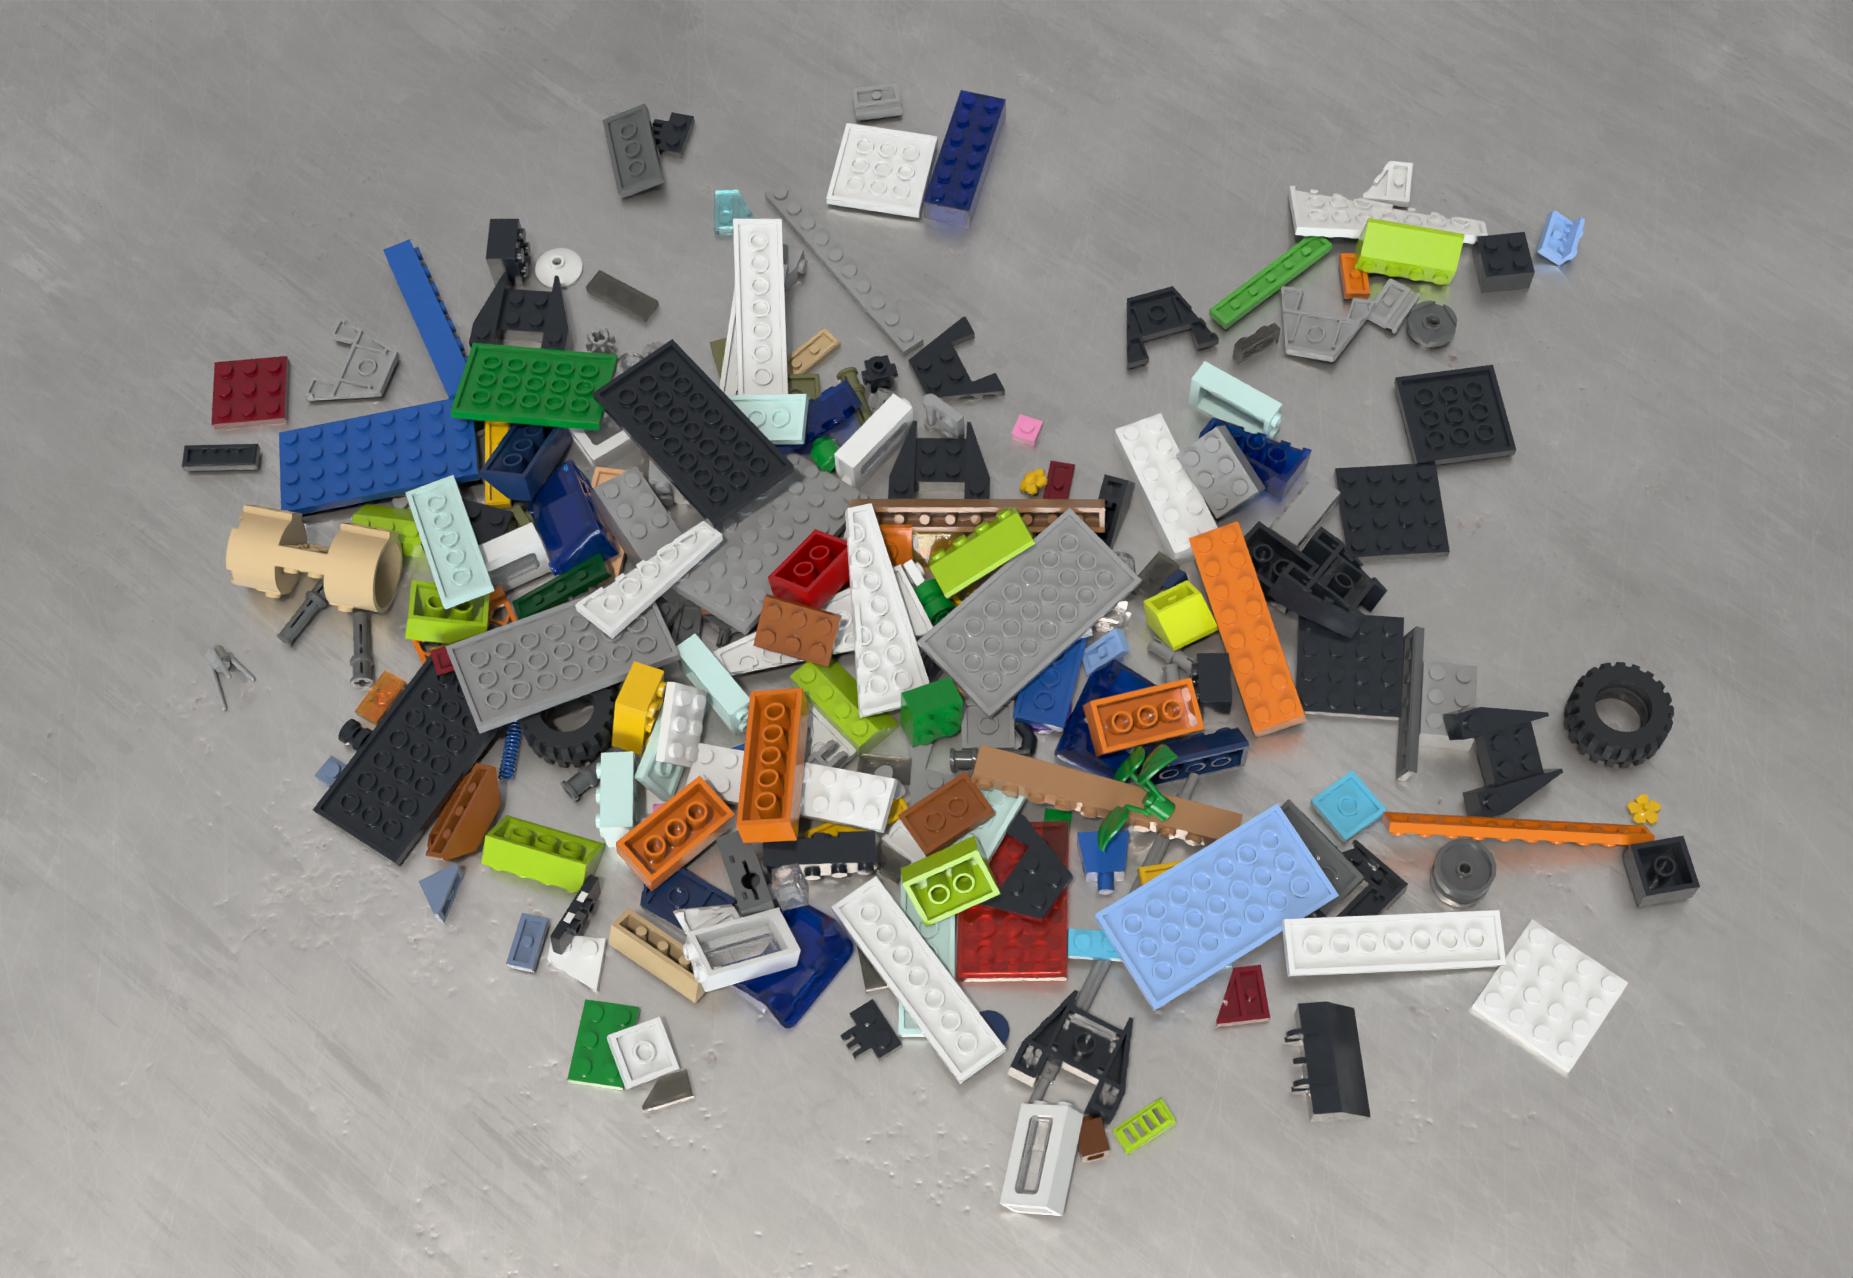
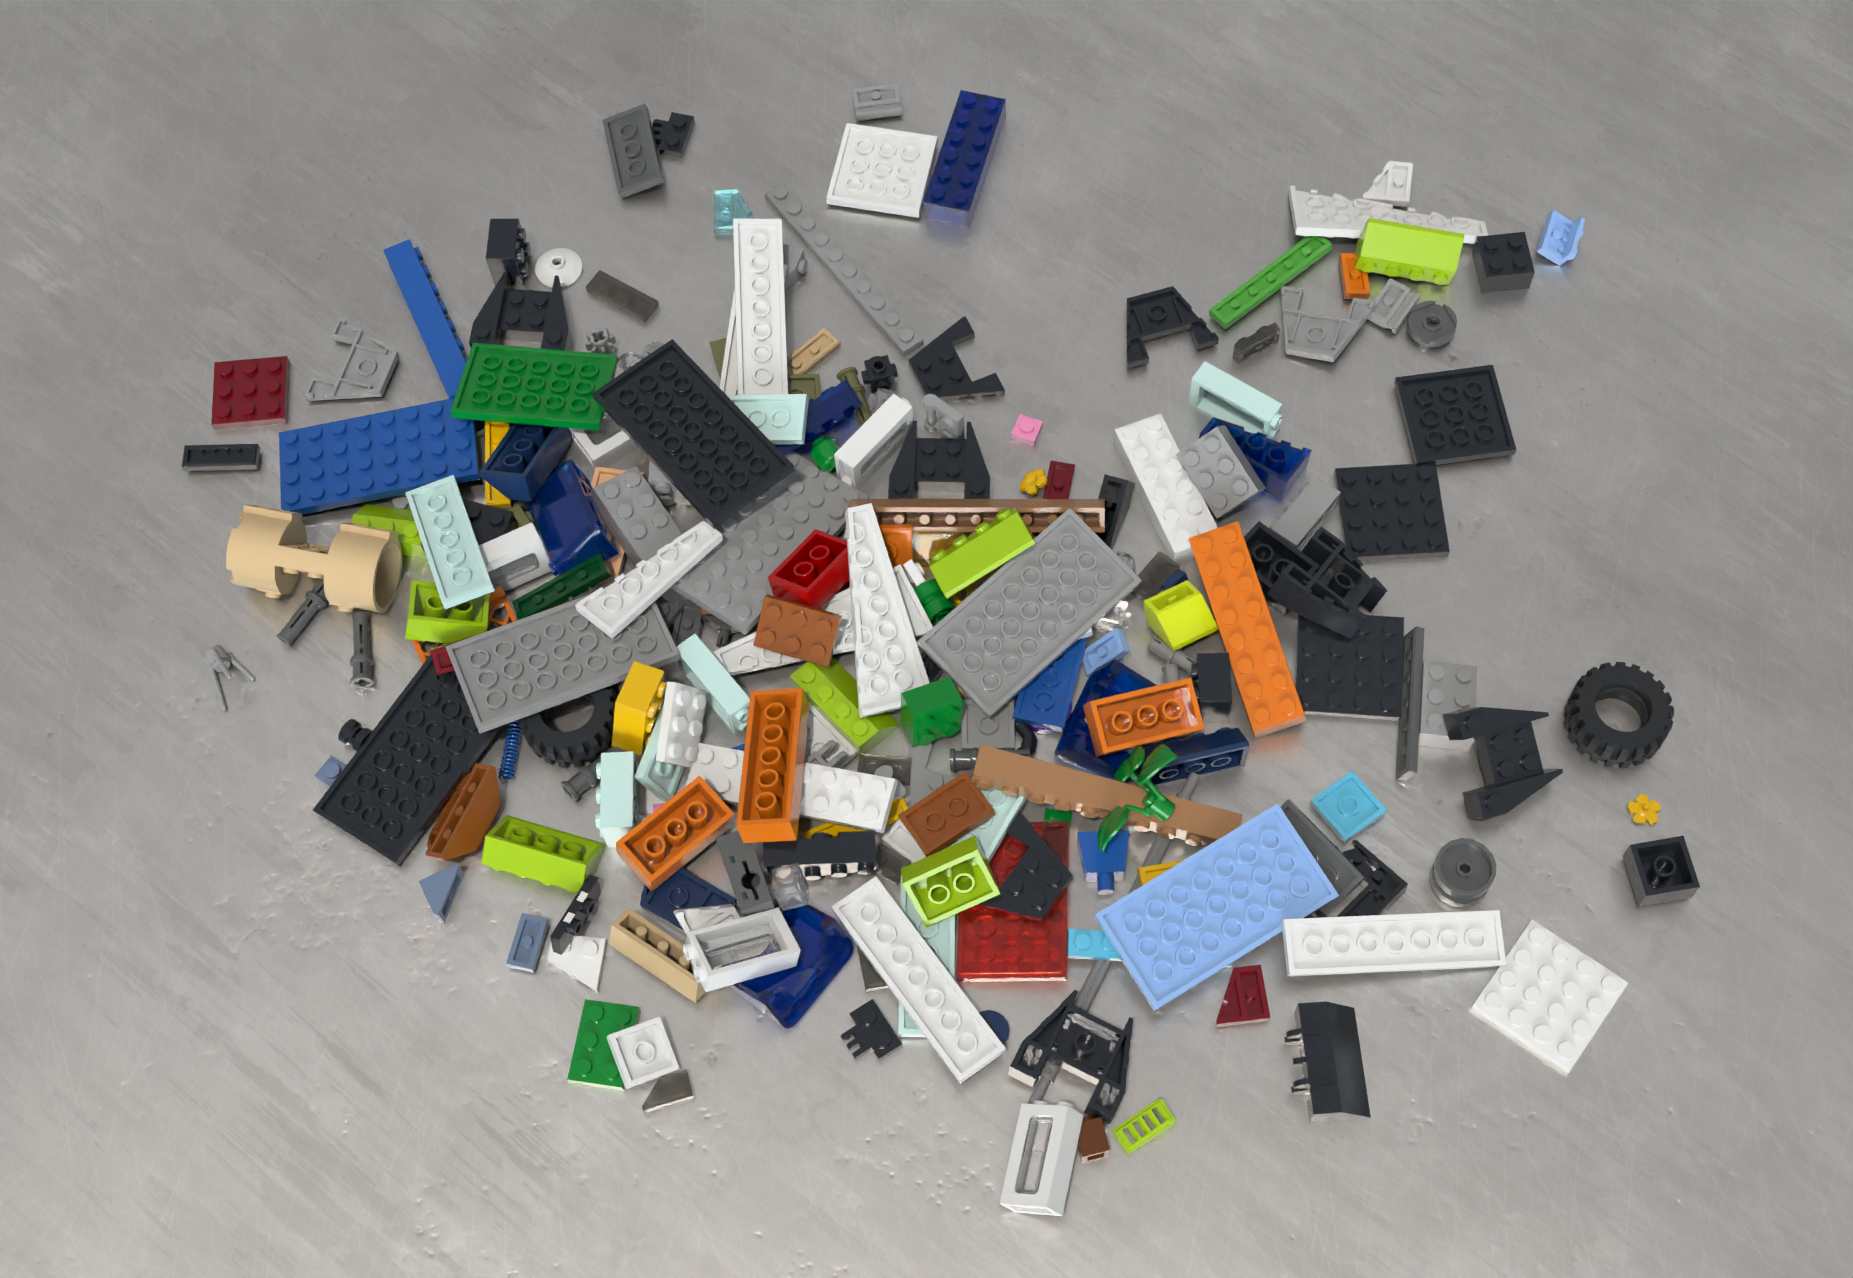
clear orange plate [355,670,407,726] -> none
orange plate [1381,812,1655,847] -> none

